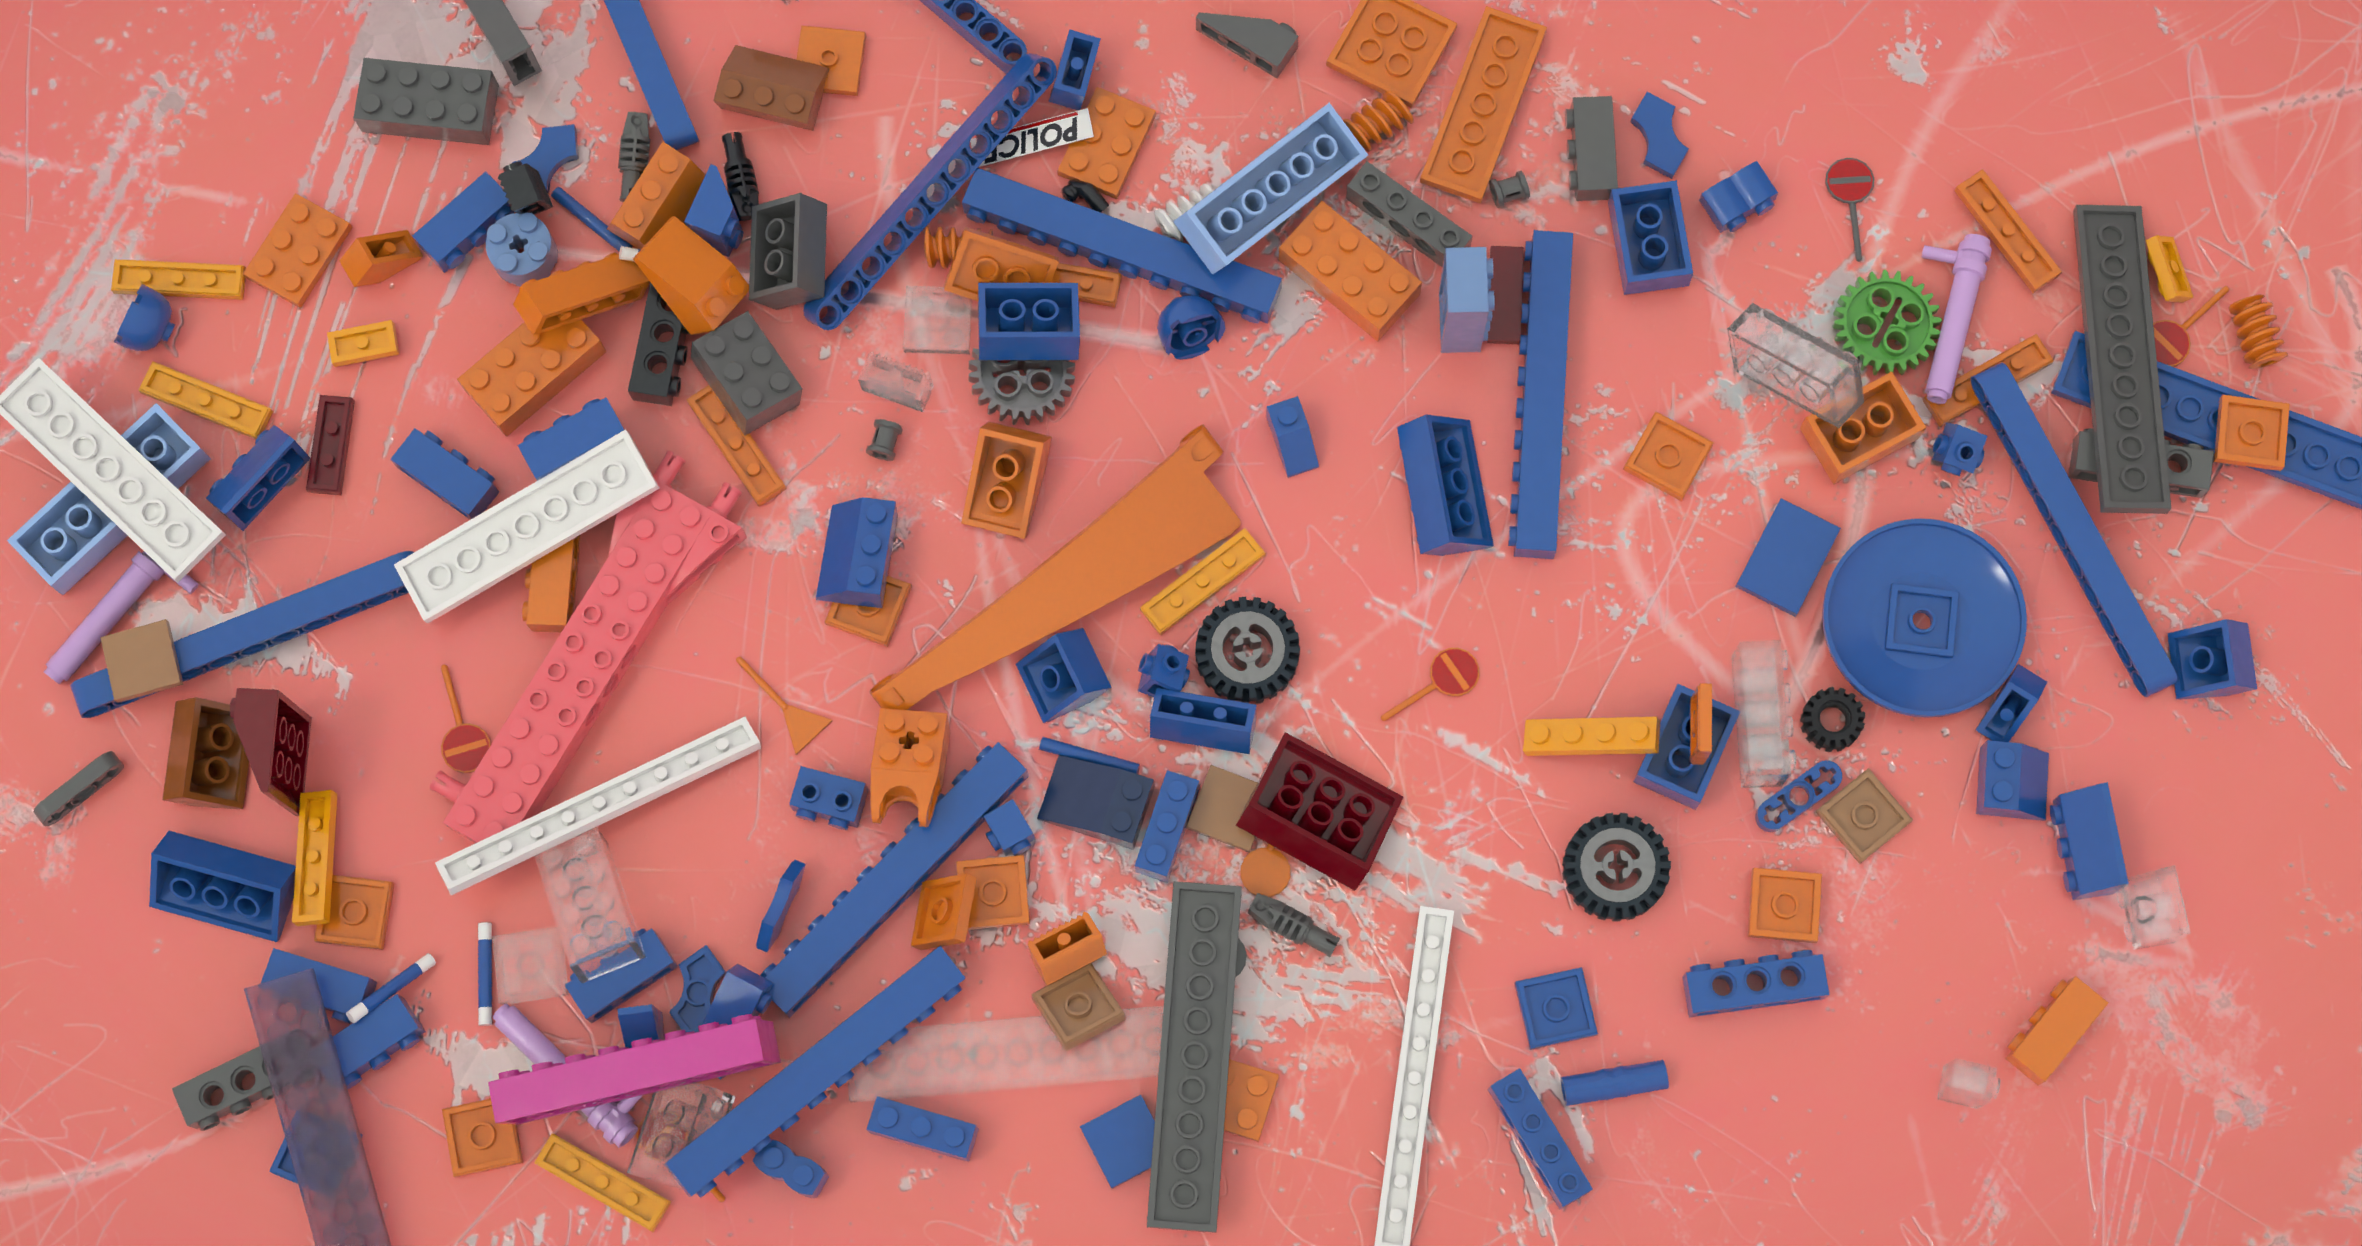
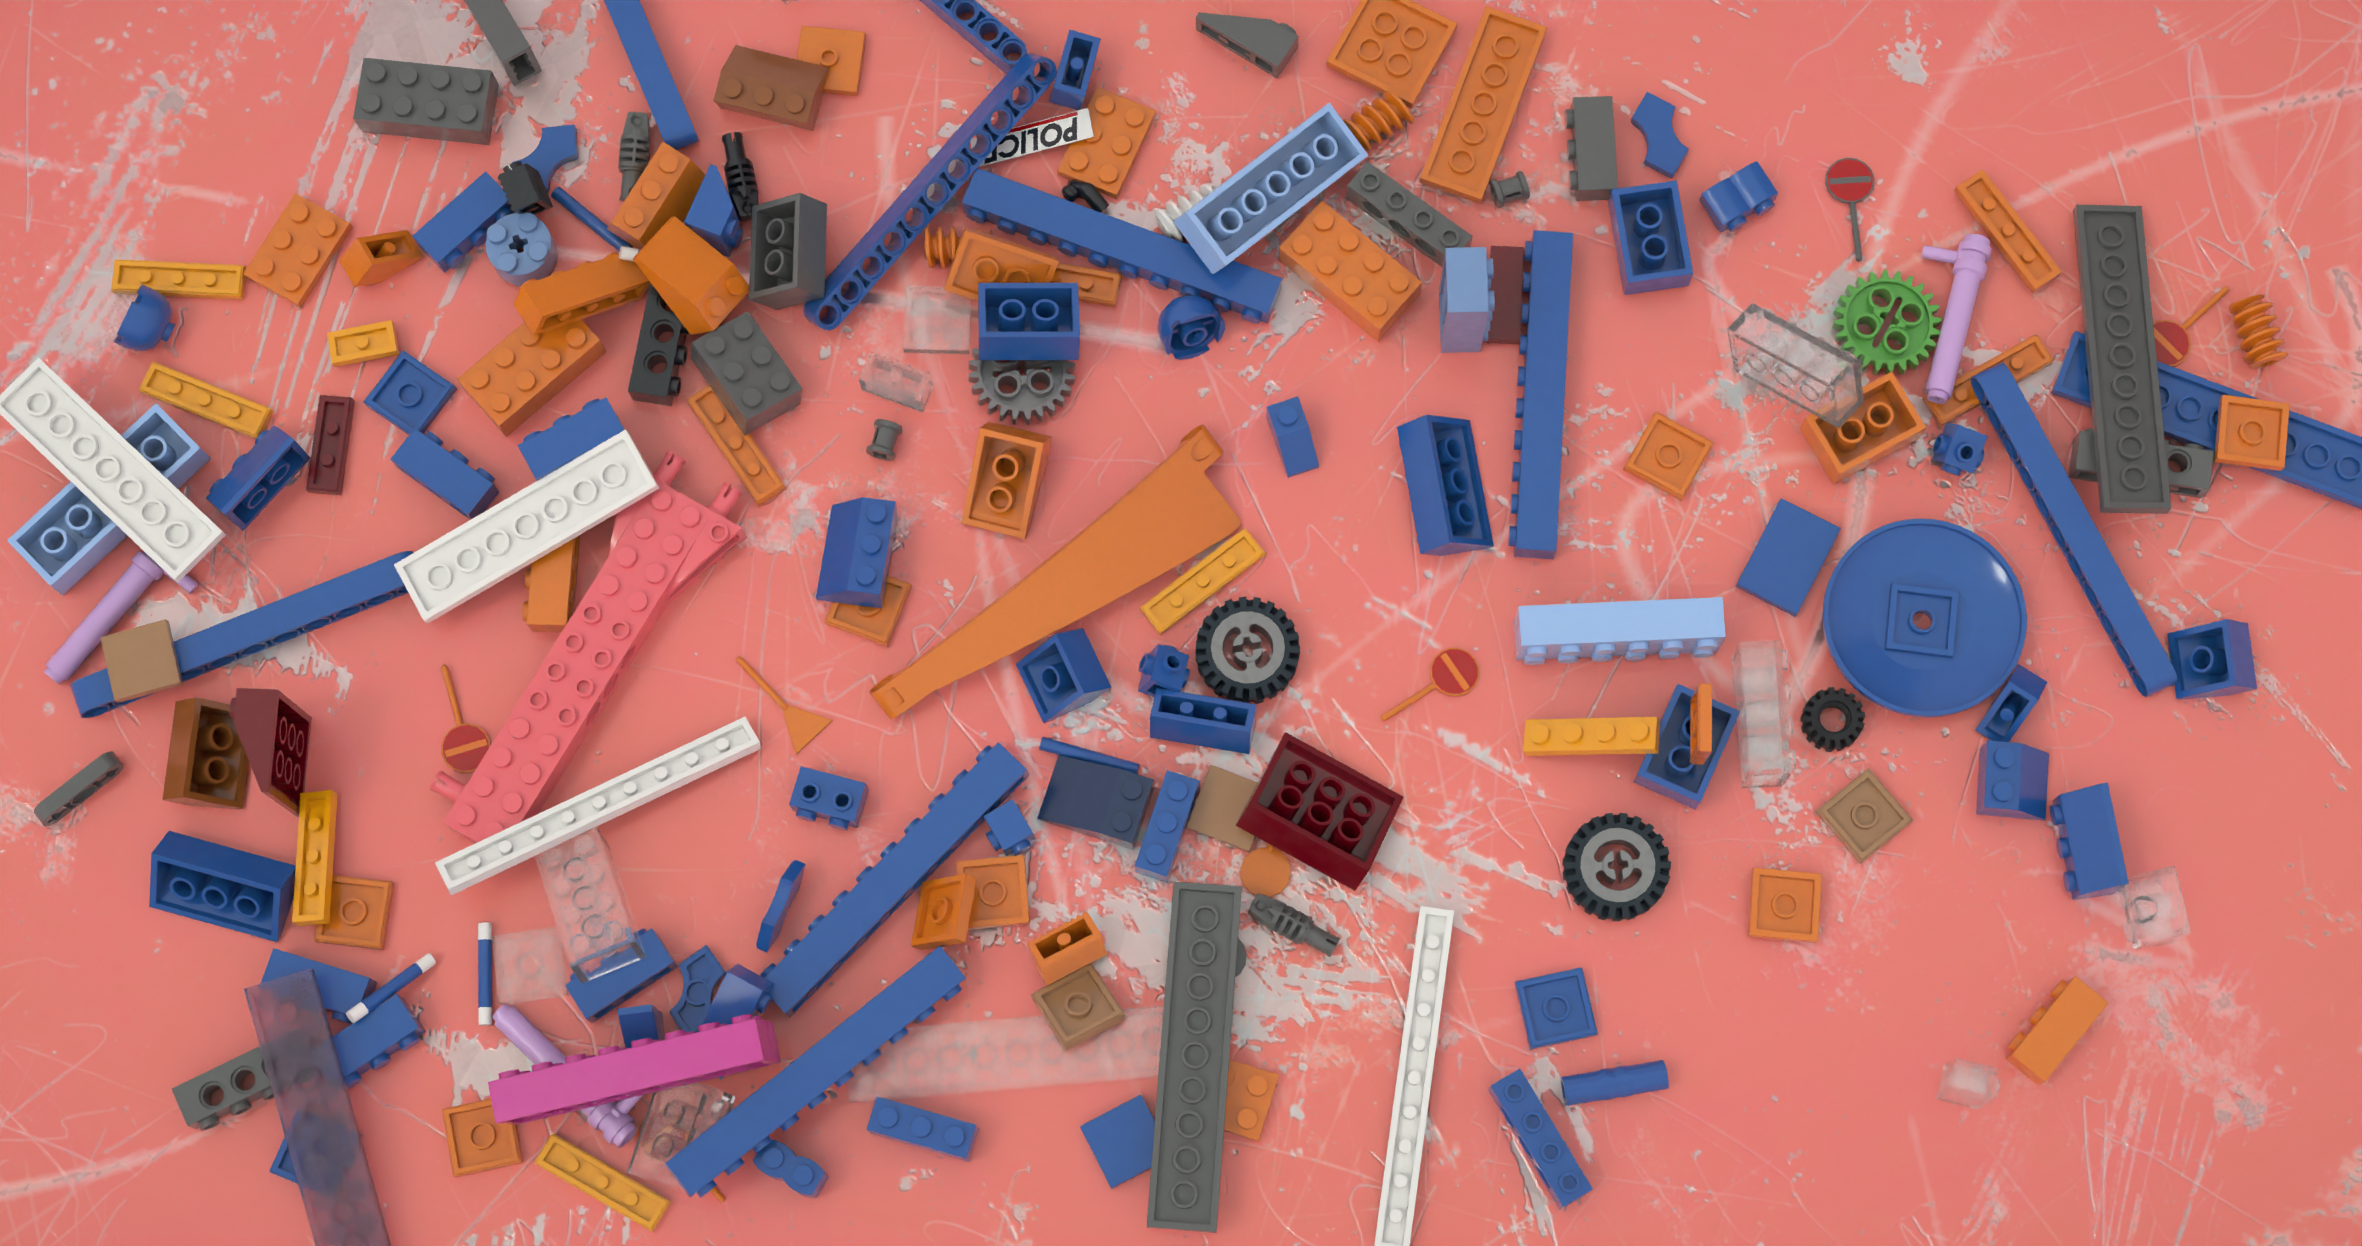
orange brick [871,708,950,827] -> none
blue brick [1682,950,1830,1018] -> none
blue beam [1755,760,1842,832] -> none
light orange plate [2145,235,2194,303] -> none
none -> blue tile [363,351,457,435]
none -> light blue brick [1514,597,1726,665]

